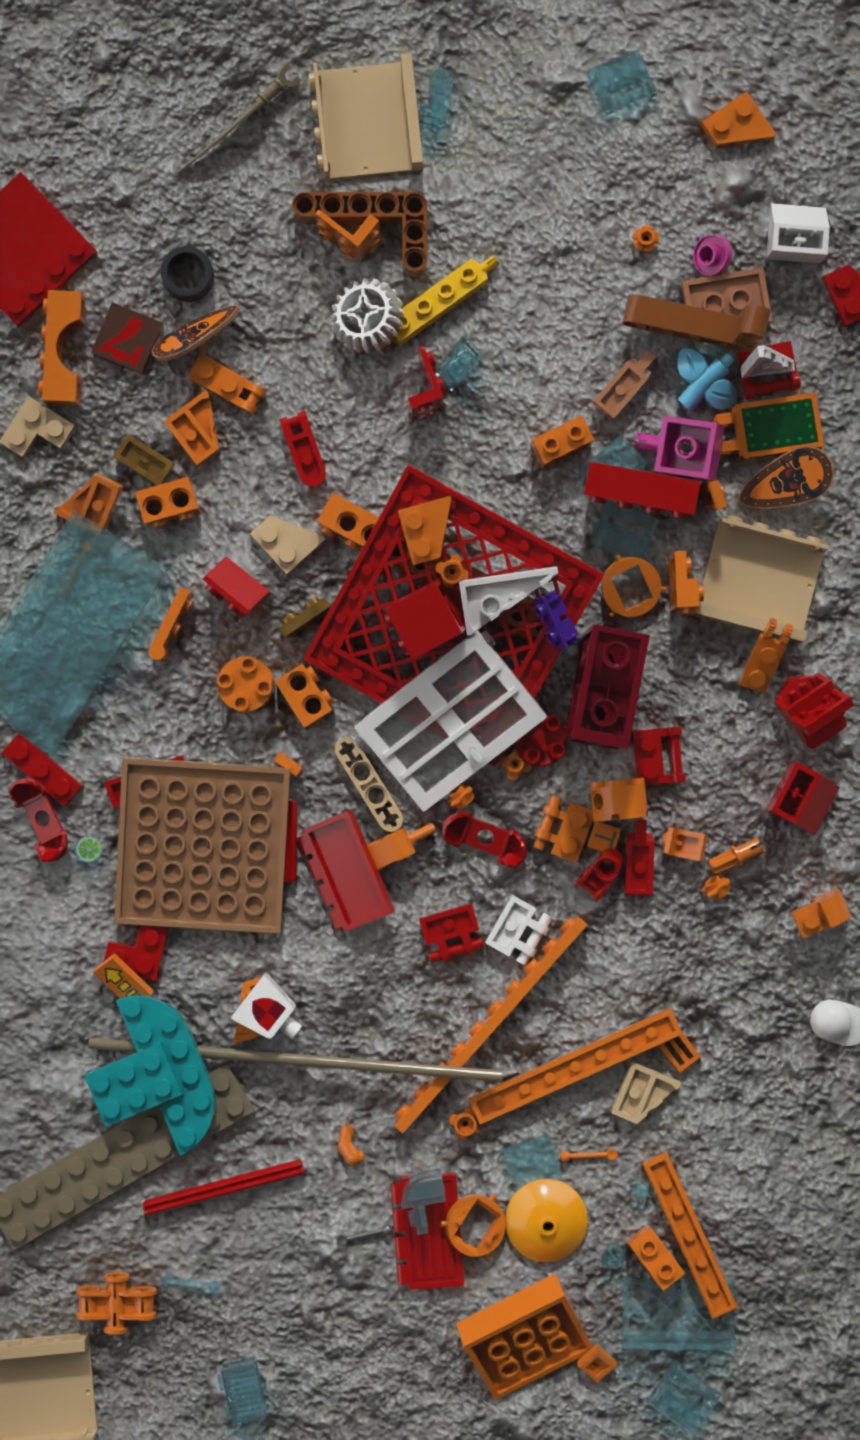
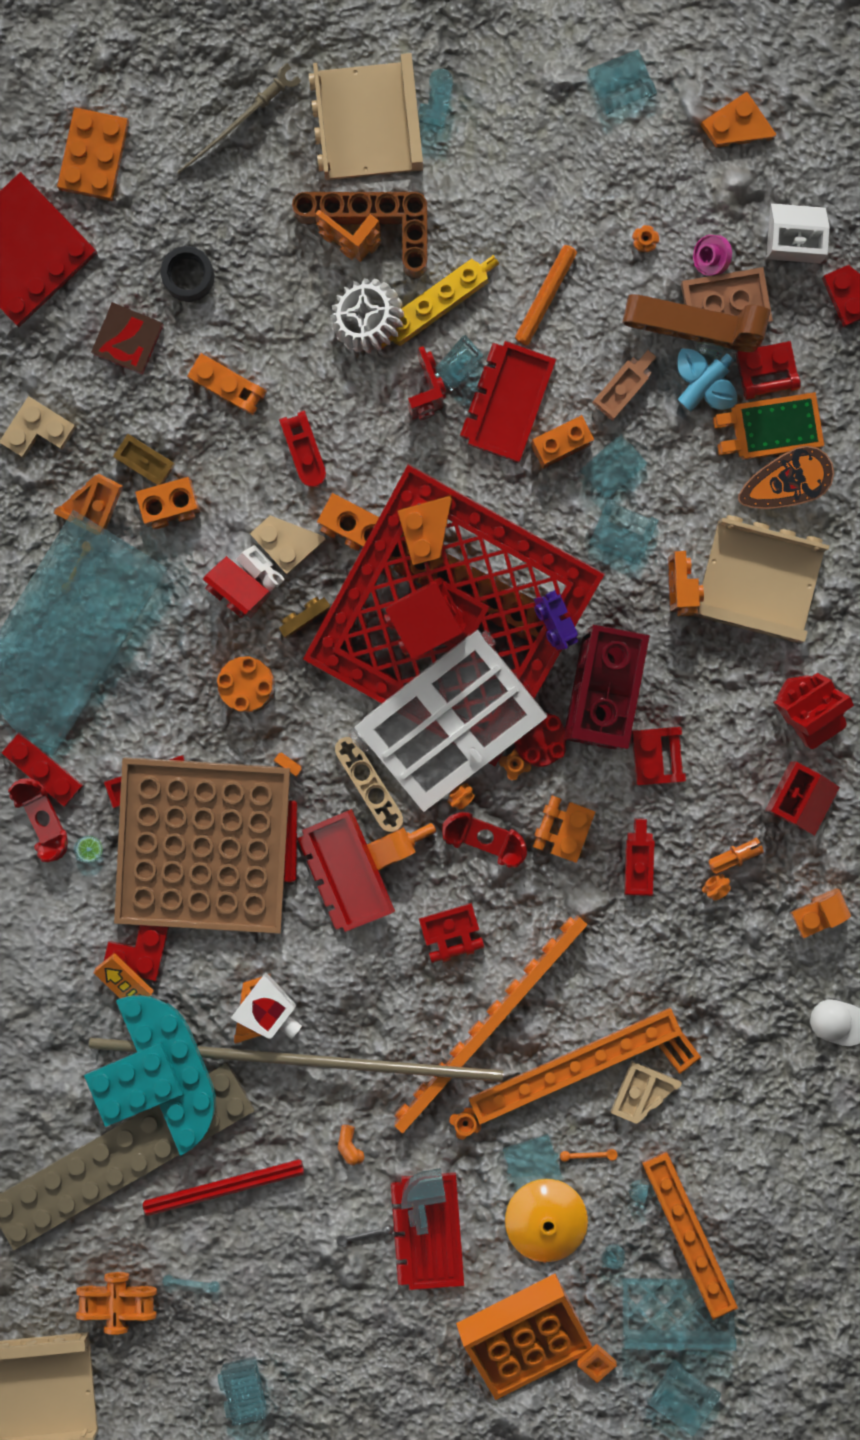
orange arch [38,290,86,407] -> none
orange plate [149,586,194,662] -> none
shield [152,305,240,361] -> none
orange wing [163,390,220,467] -> none
orange brick [275,663,334,728] -> none
orange plate [436,555,469,588] -> none
orange piece [440,1193,506,1258] -> none
white wing [459,566,558,635] -> none
white plate [485,894,553,966] -> none
red piece [574,848,623,902] -> none
red wedge [584,461,701,519] -> none
orange tile [586,821,621,851] -> none
orange brick [590,778,648,822] -> none
orange piece [601,555,667,617] -> none
orange brick [625,1225,686,1291] -> none
dark pink brick [634,416,725,481] -> none
orange bracket [662,827,708,862] -> none
orange plate [699,480,728,510] -> none
orange hinge [739,618,793,694] -> none
white wing [740,345,795,378] -> none
none -> orange plate [57,107,129,201]
none -> white plate [236,545,285,592]
none -> red hinge [459,341,556,463]
none -> orange axle [515,245,577,345]

